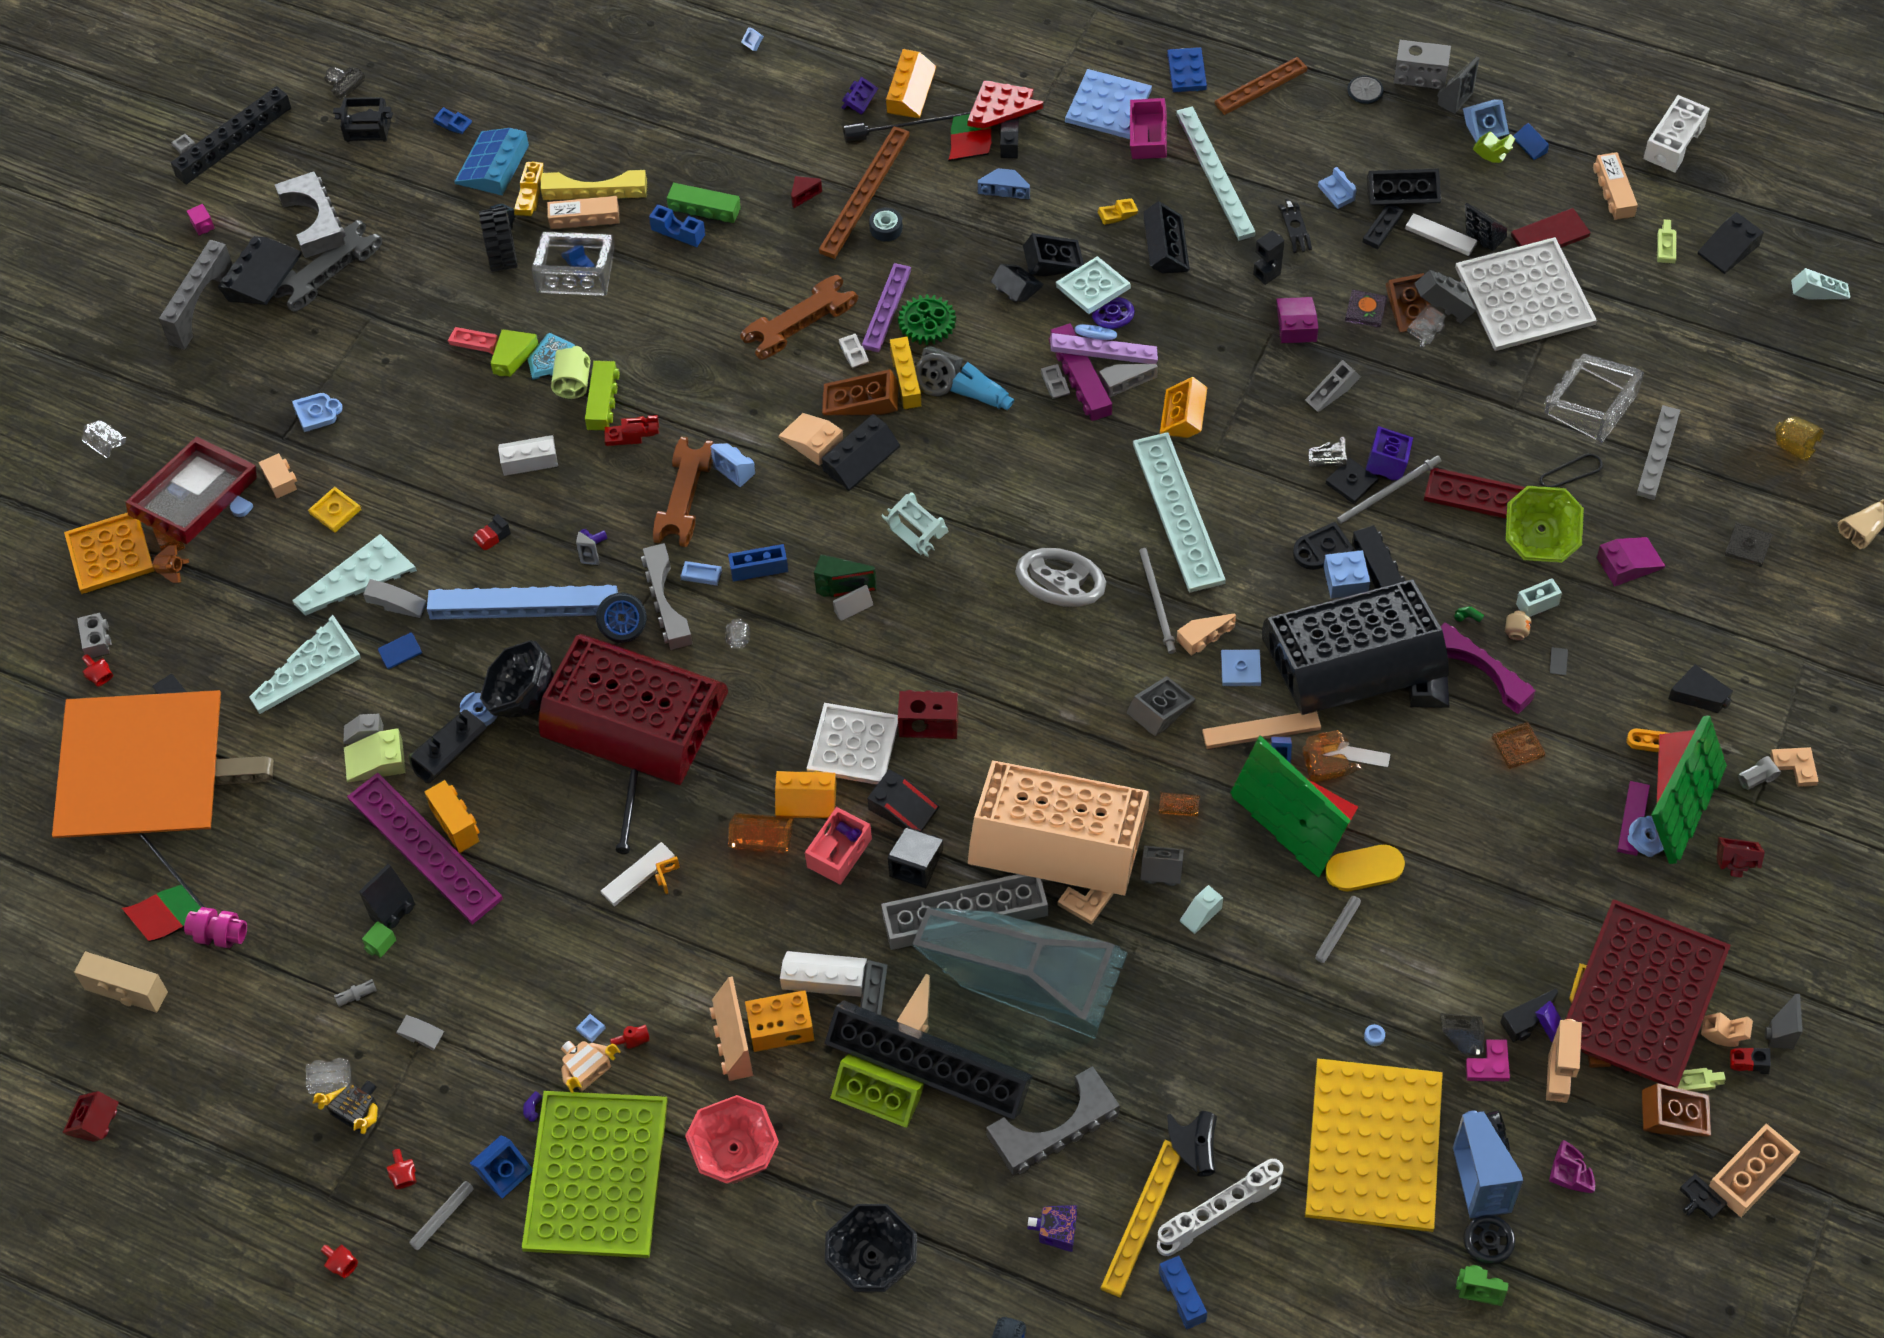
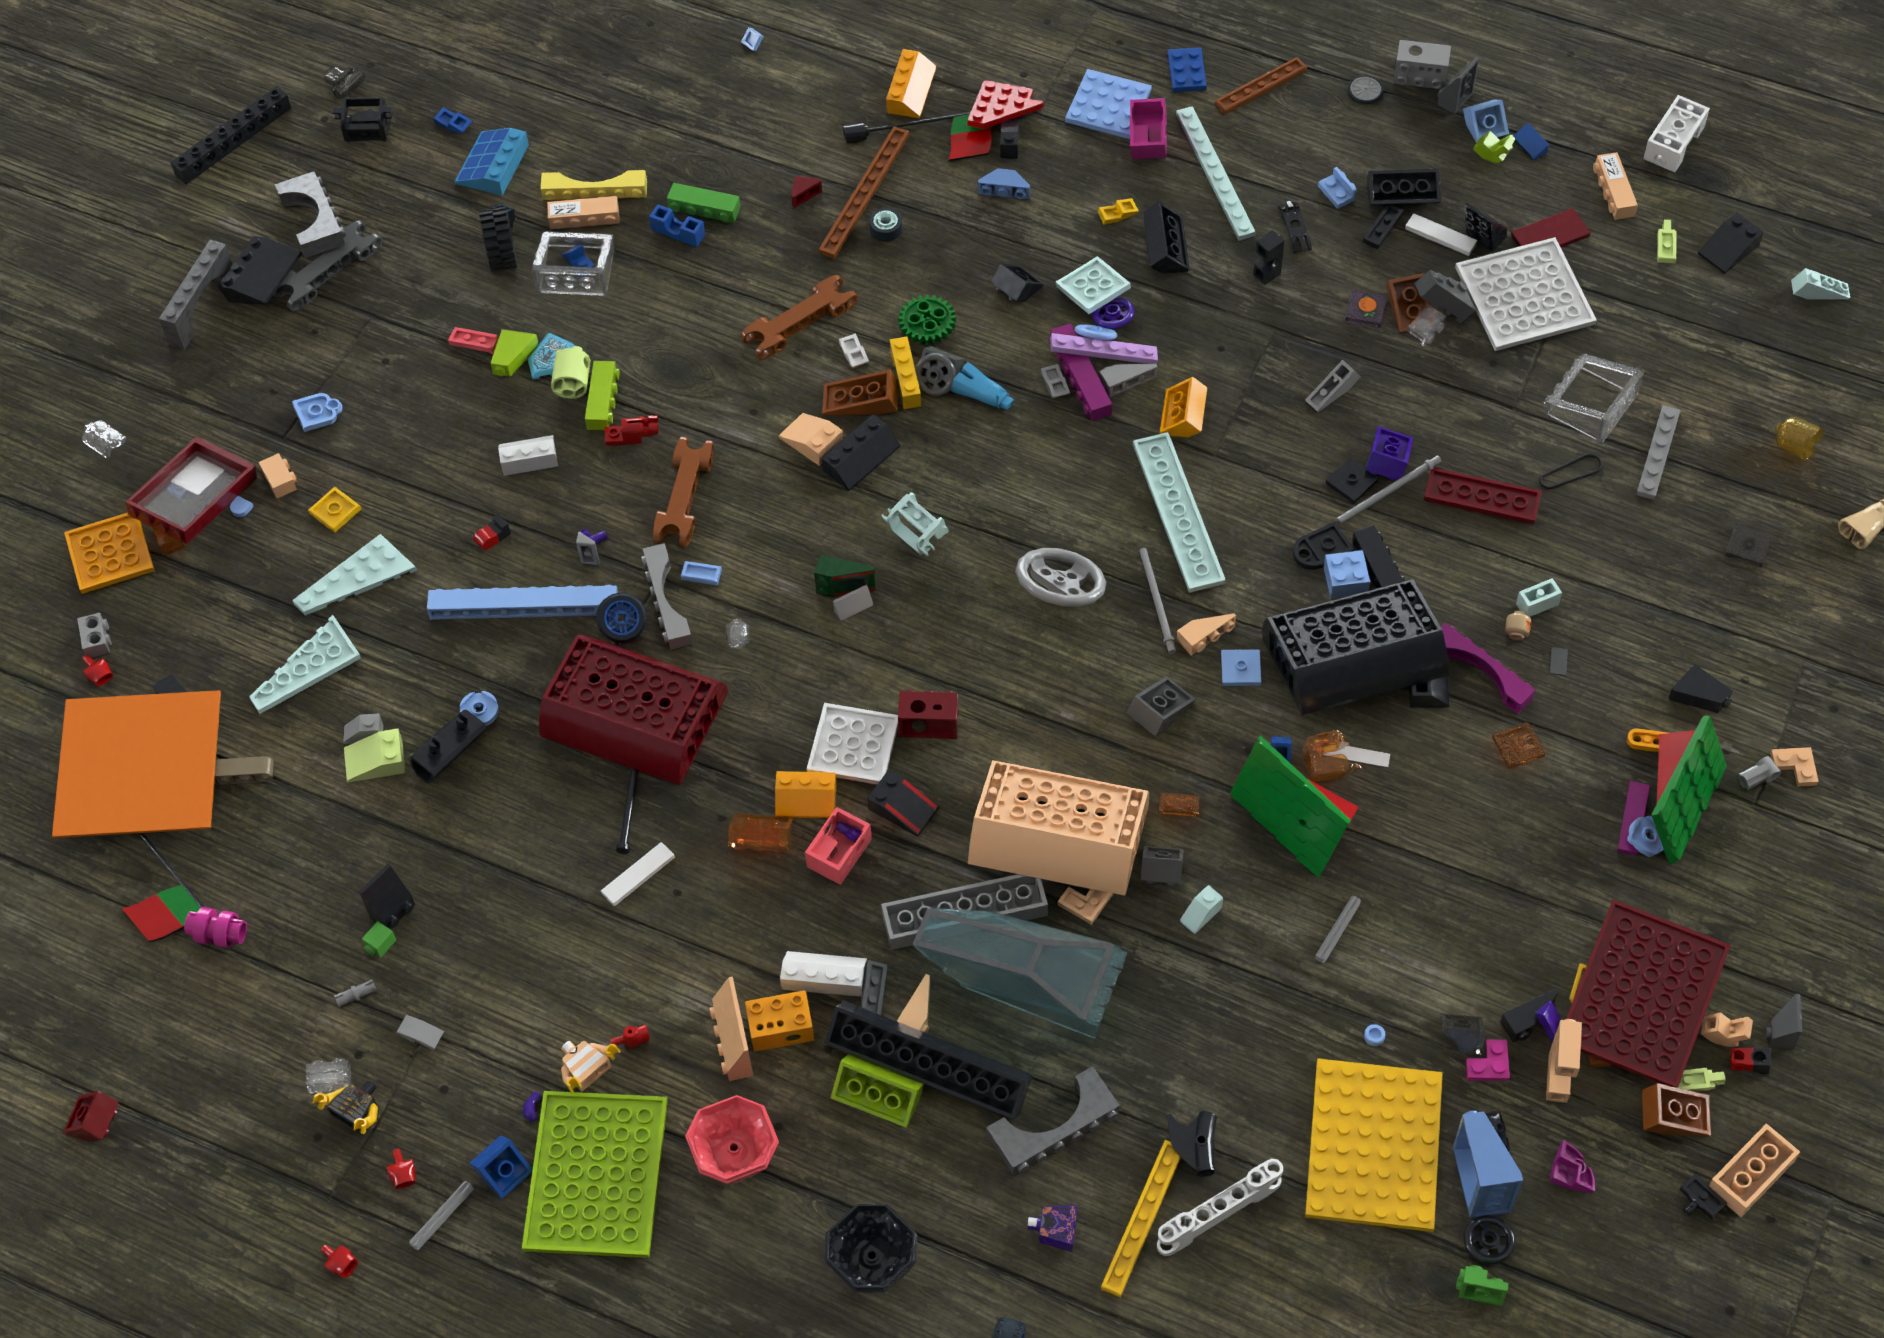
tan brick [74,951,168,1013] -> none
dark orange brick [153,545,189,583] -> none
light grey tile [171,134,195,154] -> none
dark pink brick [187,204,215,235] -> none
magenta plate [347,772,503,925] -> none
light grey slope [363,579,427,618] -> none
blue slope [378,632,422,669] -> none
light orange brick [424,780,480,853] -> none
black rock [480,640,554,718] -> none
yellow slope [514,162,544,216] -> none
light blue tile [576,1014,606,1043] -> none
light orange bracket [655,857,680,894] -> none
light blue slope [710,444,755,487] -> none
blue brick [728,544,788,582] -> none
dark purple bracket [841,77,878,115] -> none
medium lavender plate [862,263,911,353] -> none
slope [888,828,943,889] -> none
black slope [1023,233,1084,276] -> none
blue arch [1159,1256,1207,1330] -> none
light nougat tile [1202,711,1321,749] -> none
magenta slope [1276,297,1318,343] -> none
clear smoke wing [1308,437,1346,467] -> none
yellow tile [1325,845,1405,892] -> none
green arm [1454,606,1484,622] -> none
lime rock [1506,486,1584,563] -> none
magenta slope [1596,537,1665,587] -> none
dark red brick [1717,837,1765,877] -> none

